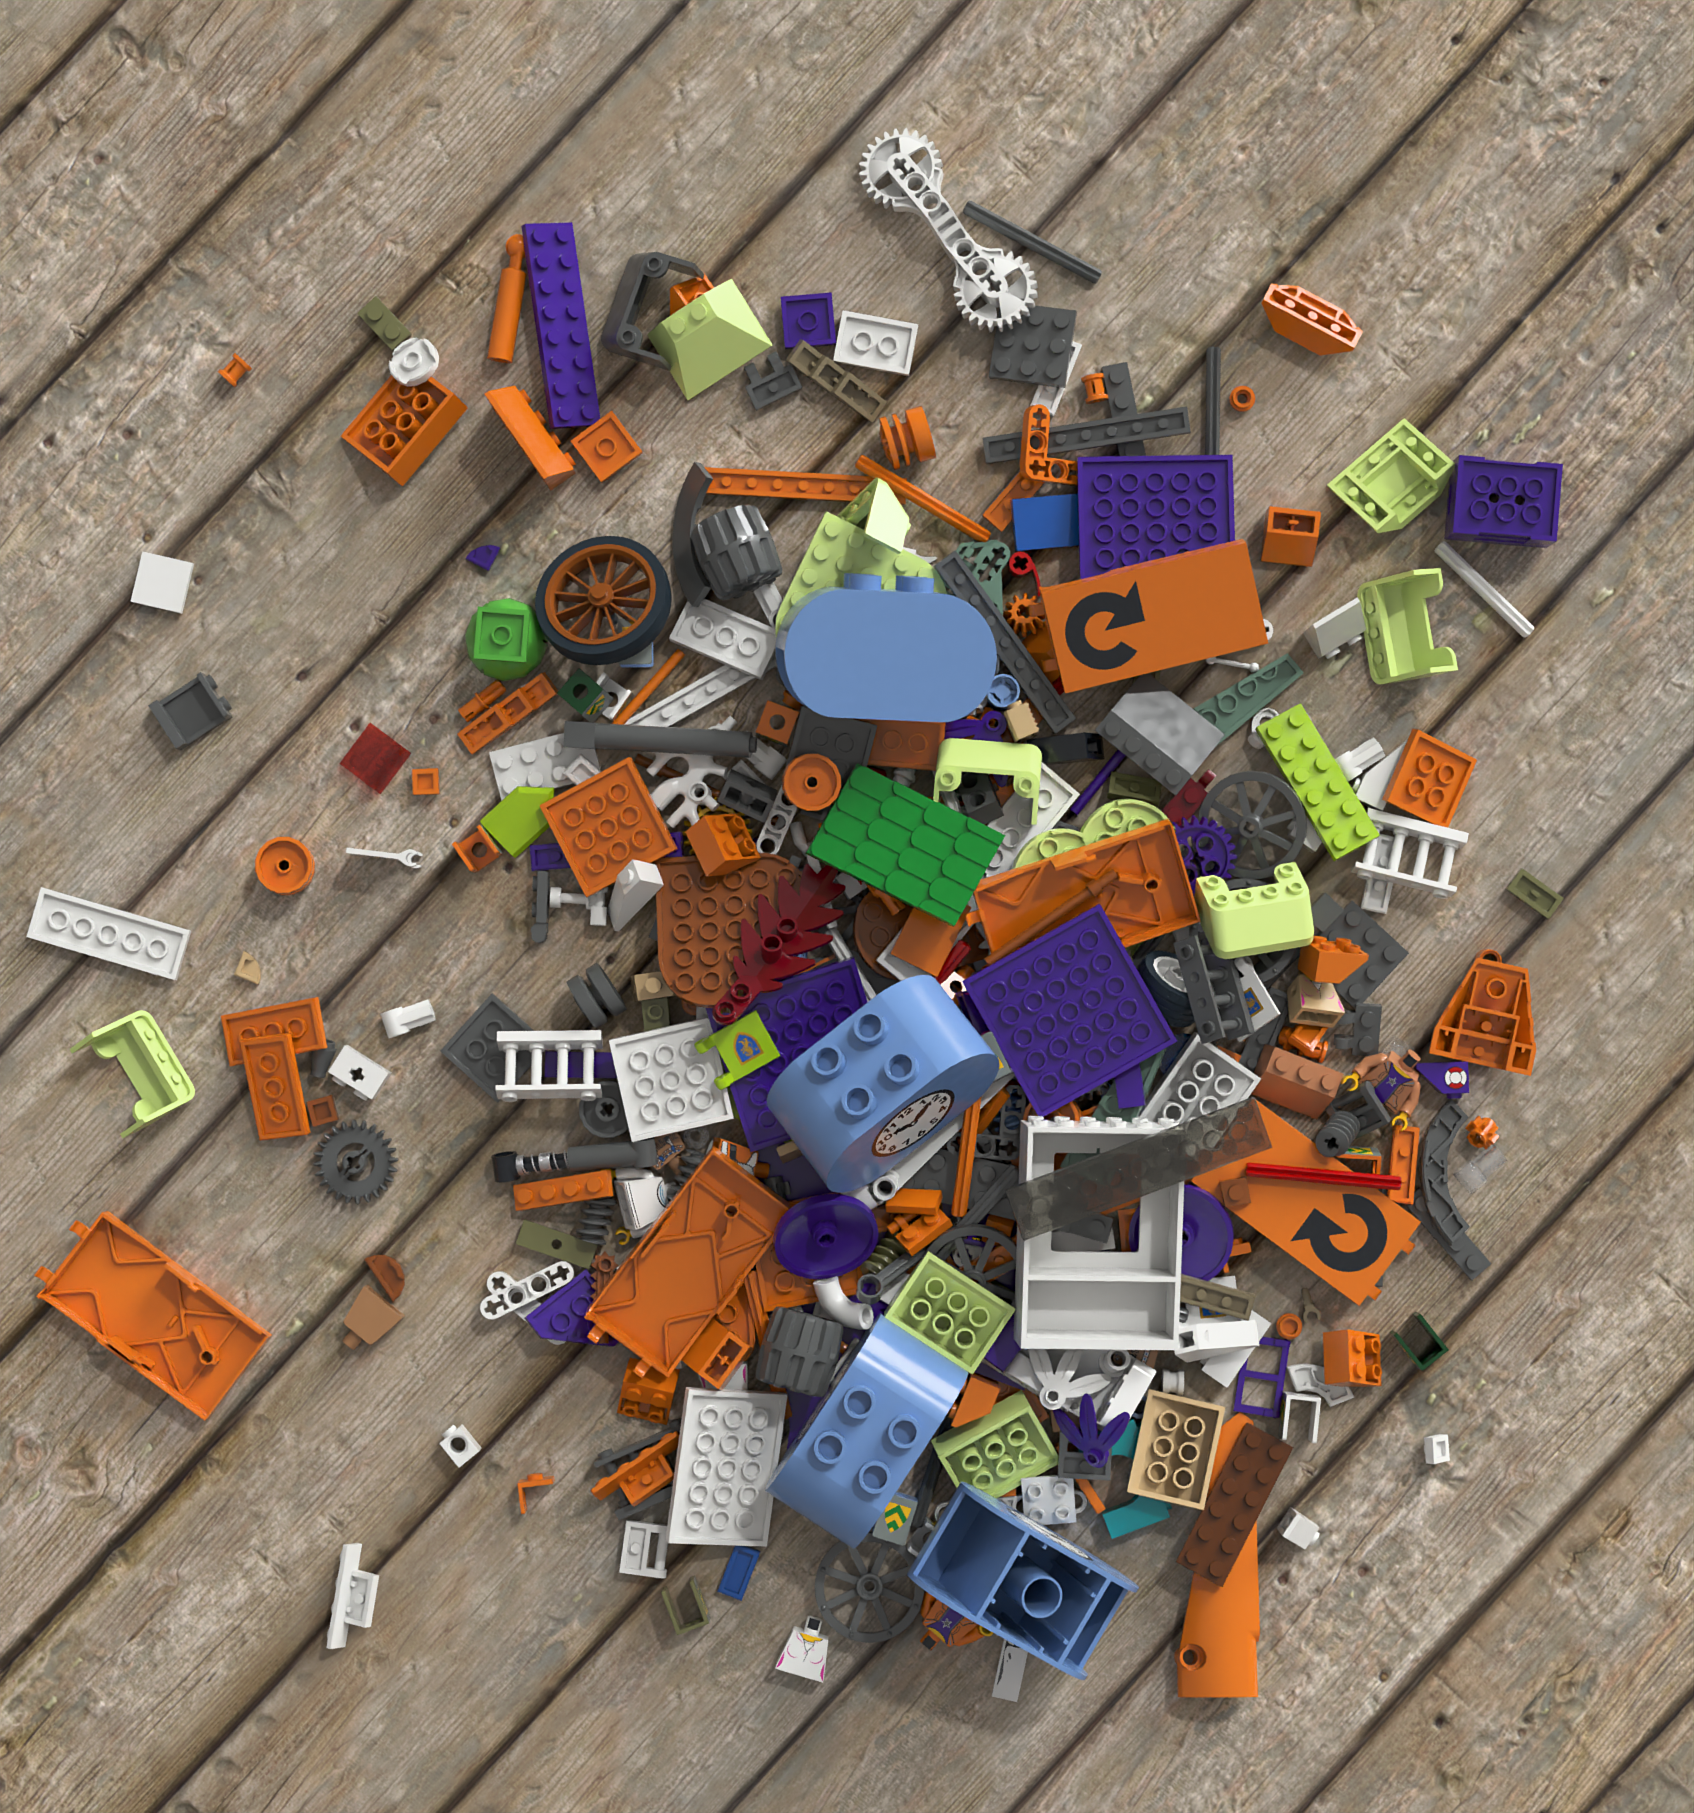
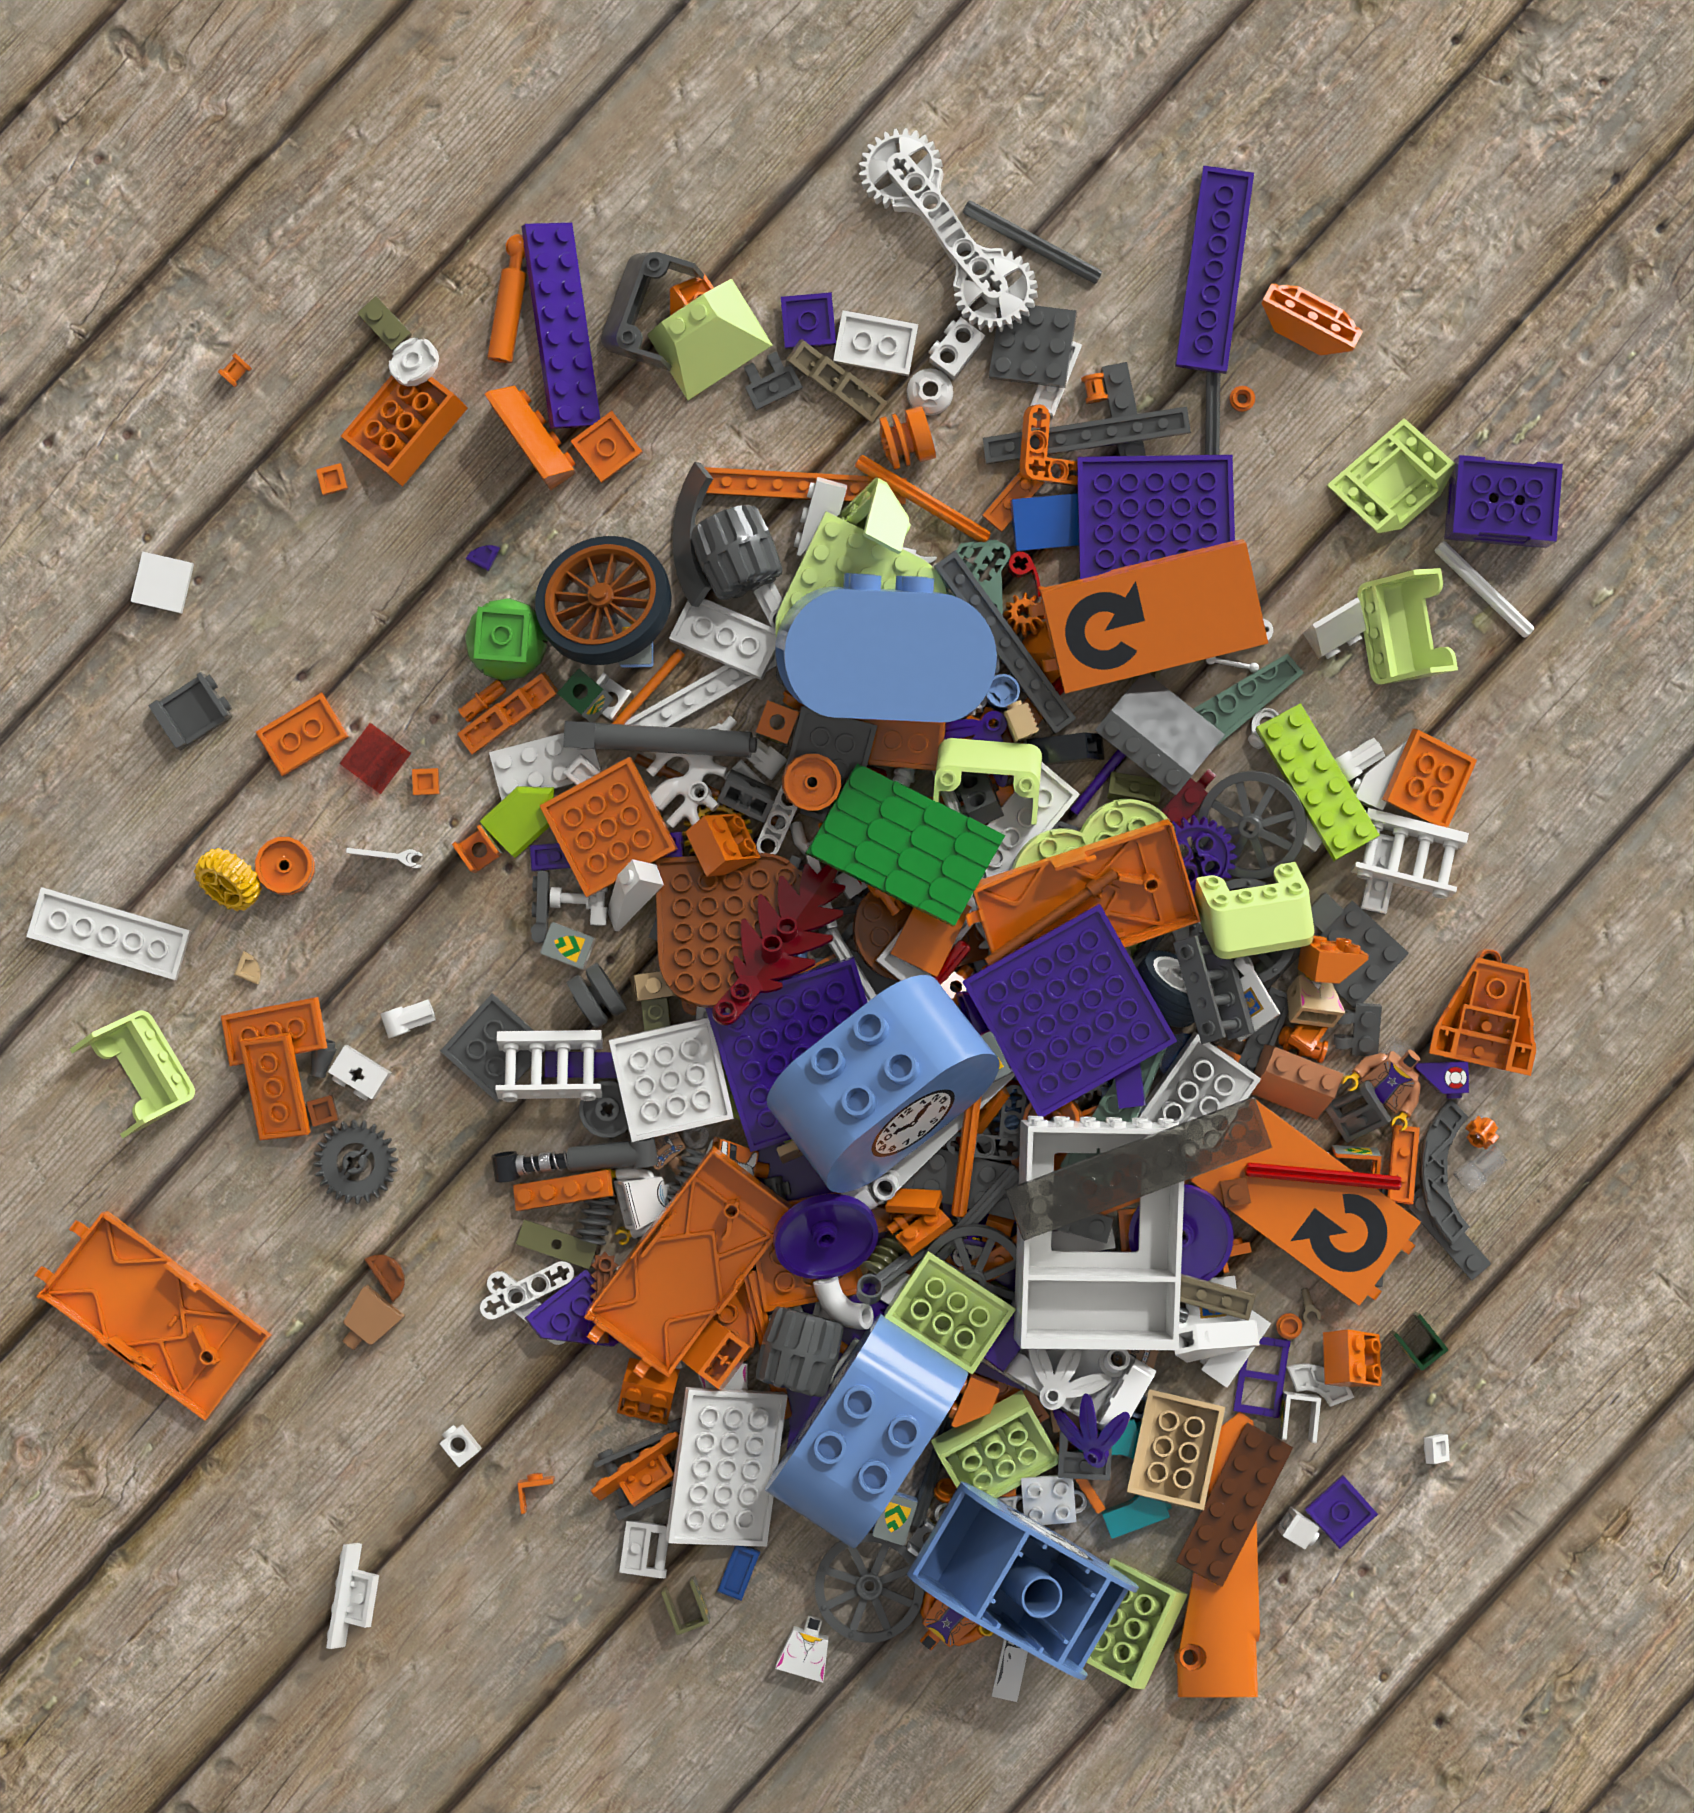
lime flag [694,1010,780,1090] -> none
white wheel [1161,1369,1184,1396] -> none
orange slope [1260,506,1321,567] -> none
dark grey piece [1315,1111,1361,1157] -> none
olive plate [1505,868,1564,919] -> none
none -> yellow gear [194,848,262,912]
none -> orange tile [256,692,349,776]
none -> orange plate [316,463,348,496]
none -> light grey piece [540,922,596,970]
none -> white slope [793,477,847,556]
none -> white piece [907,368,953,416]
none -> white brick [928,317,985,381]
none -> orange plate [934,1478,957,1503]
none -> yellowish green slope [1086,1558,1188,1689]
none -> dark purple plate [1175,165,1254,374]
none -> dark purple plate [1304,1474,1378,1549]

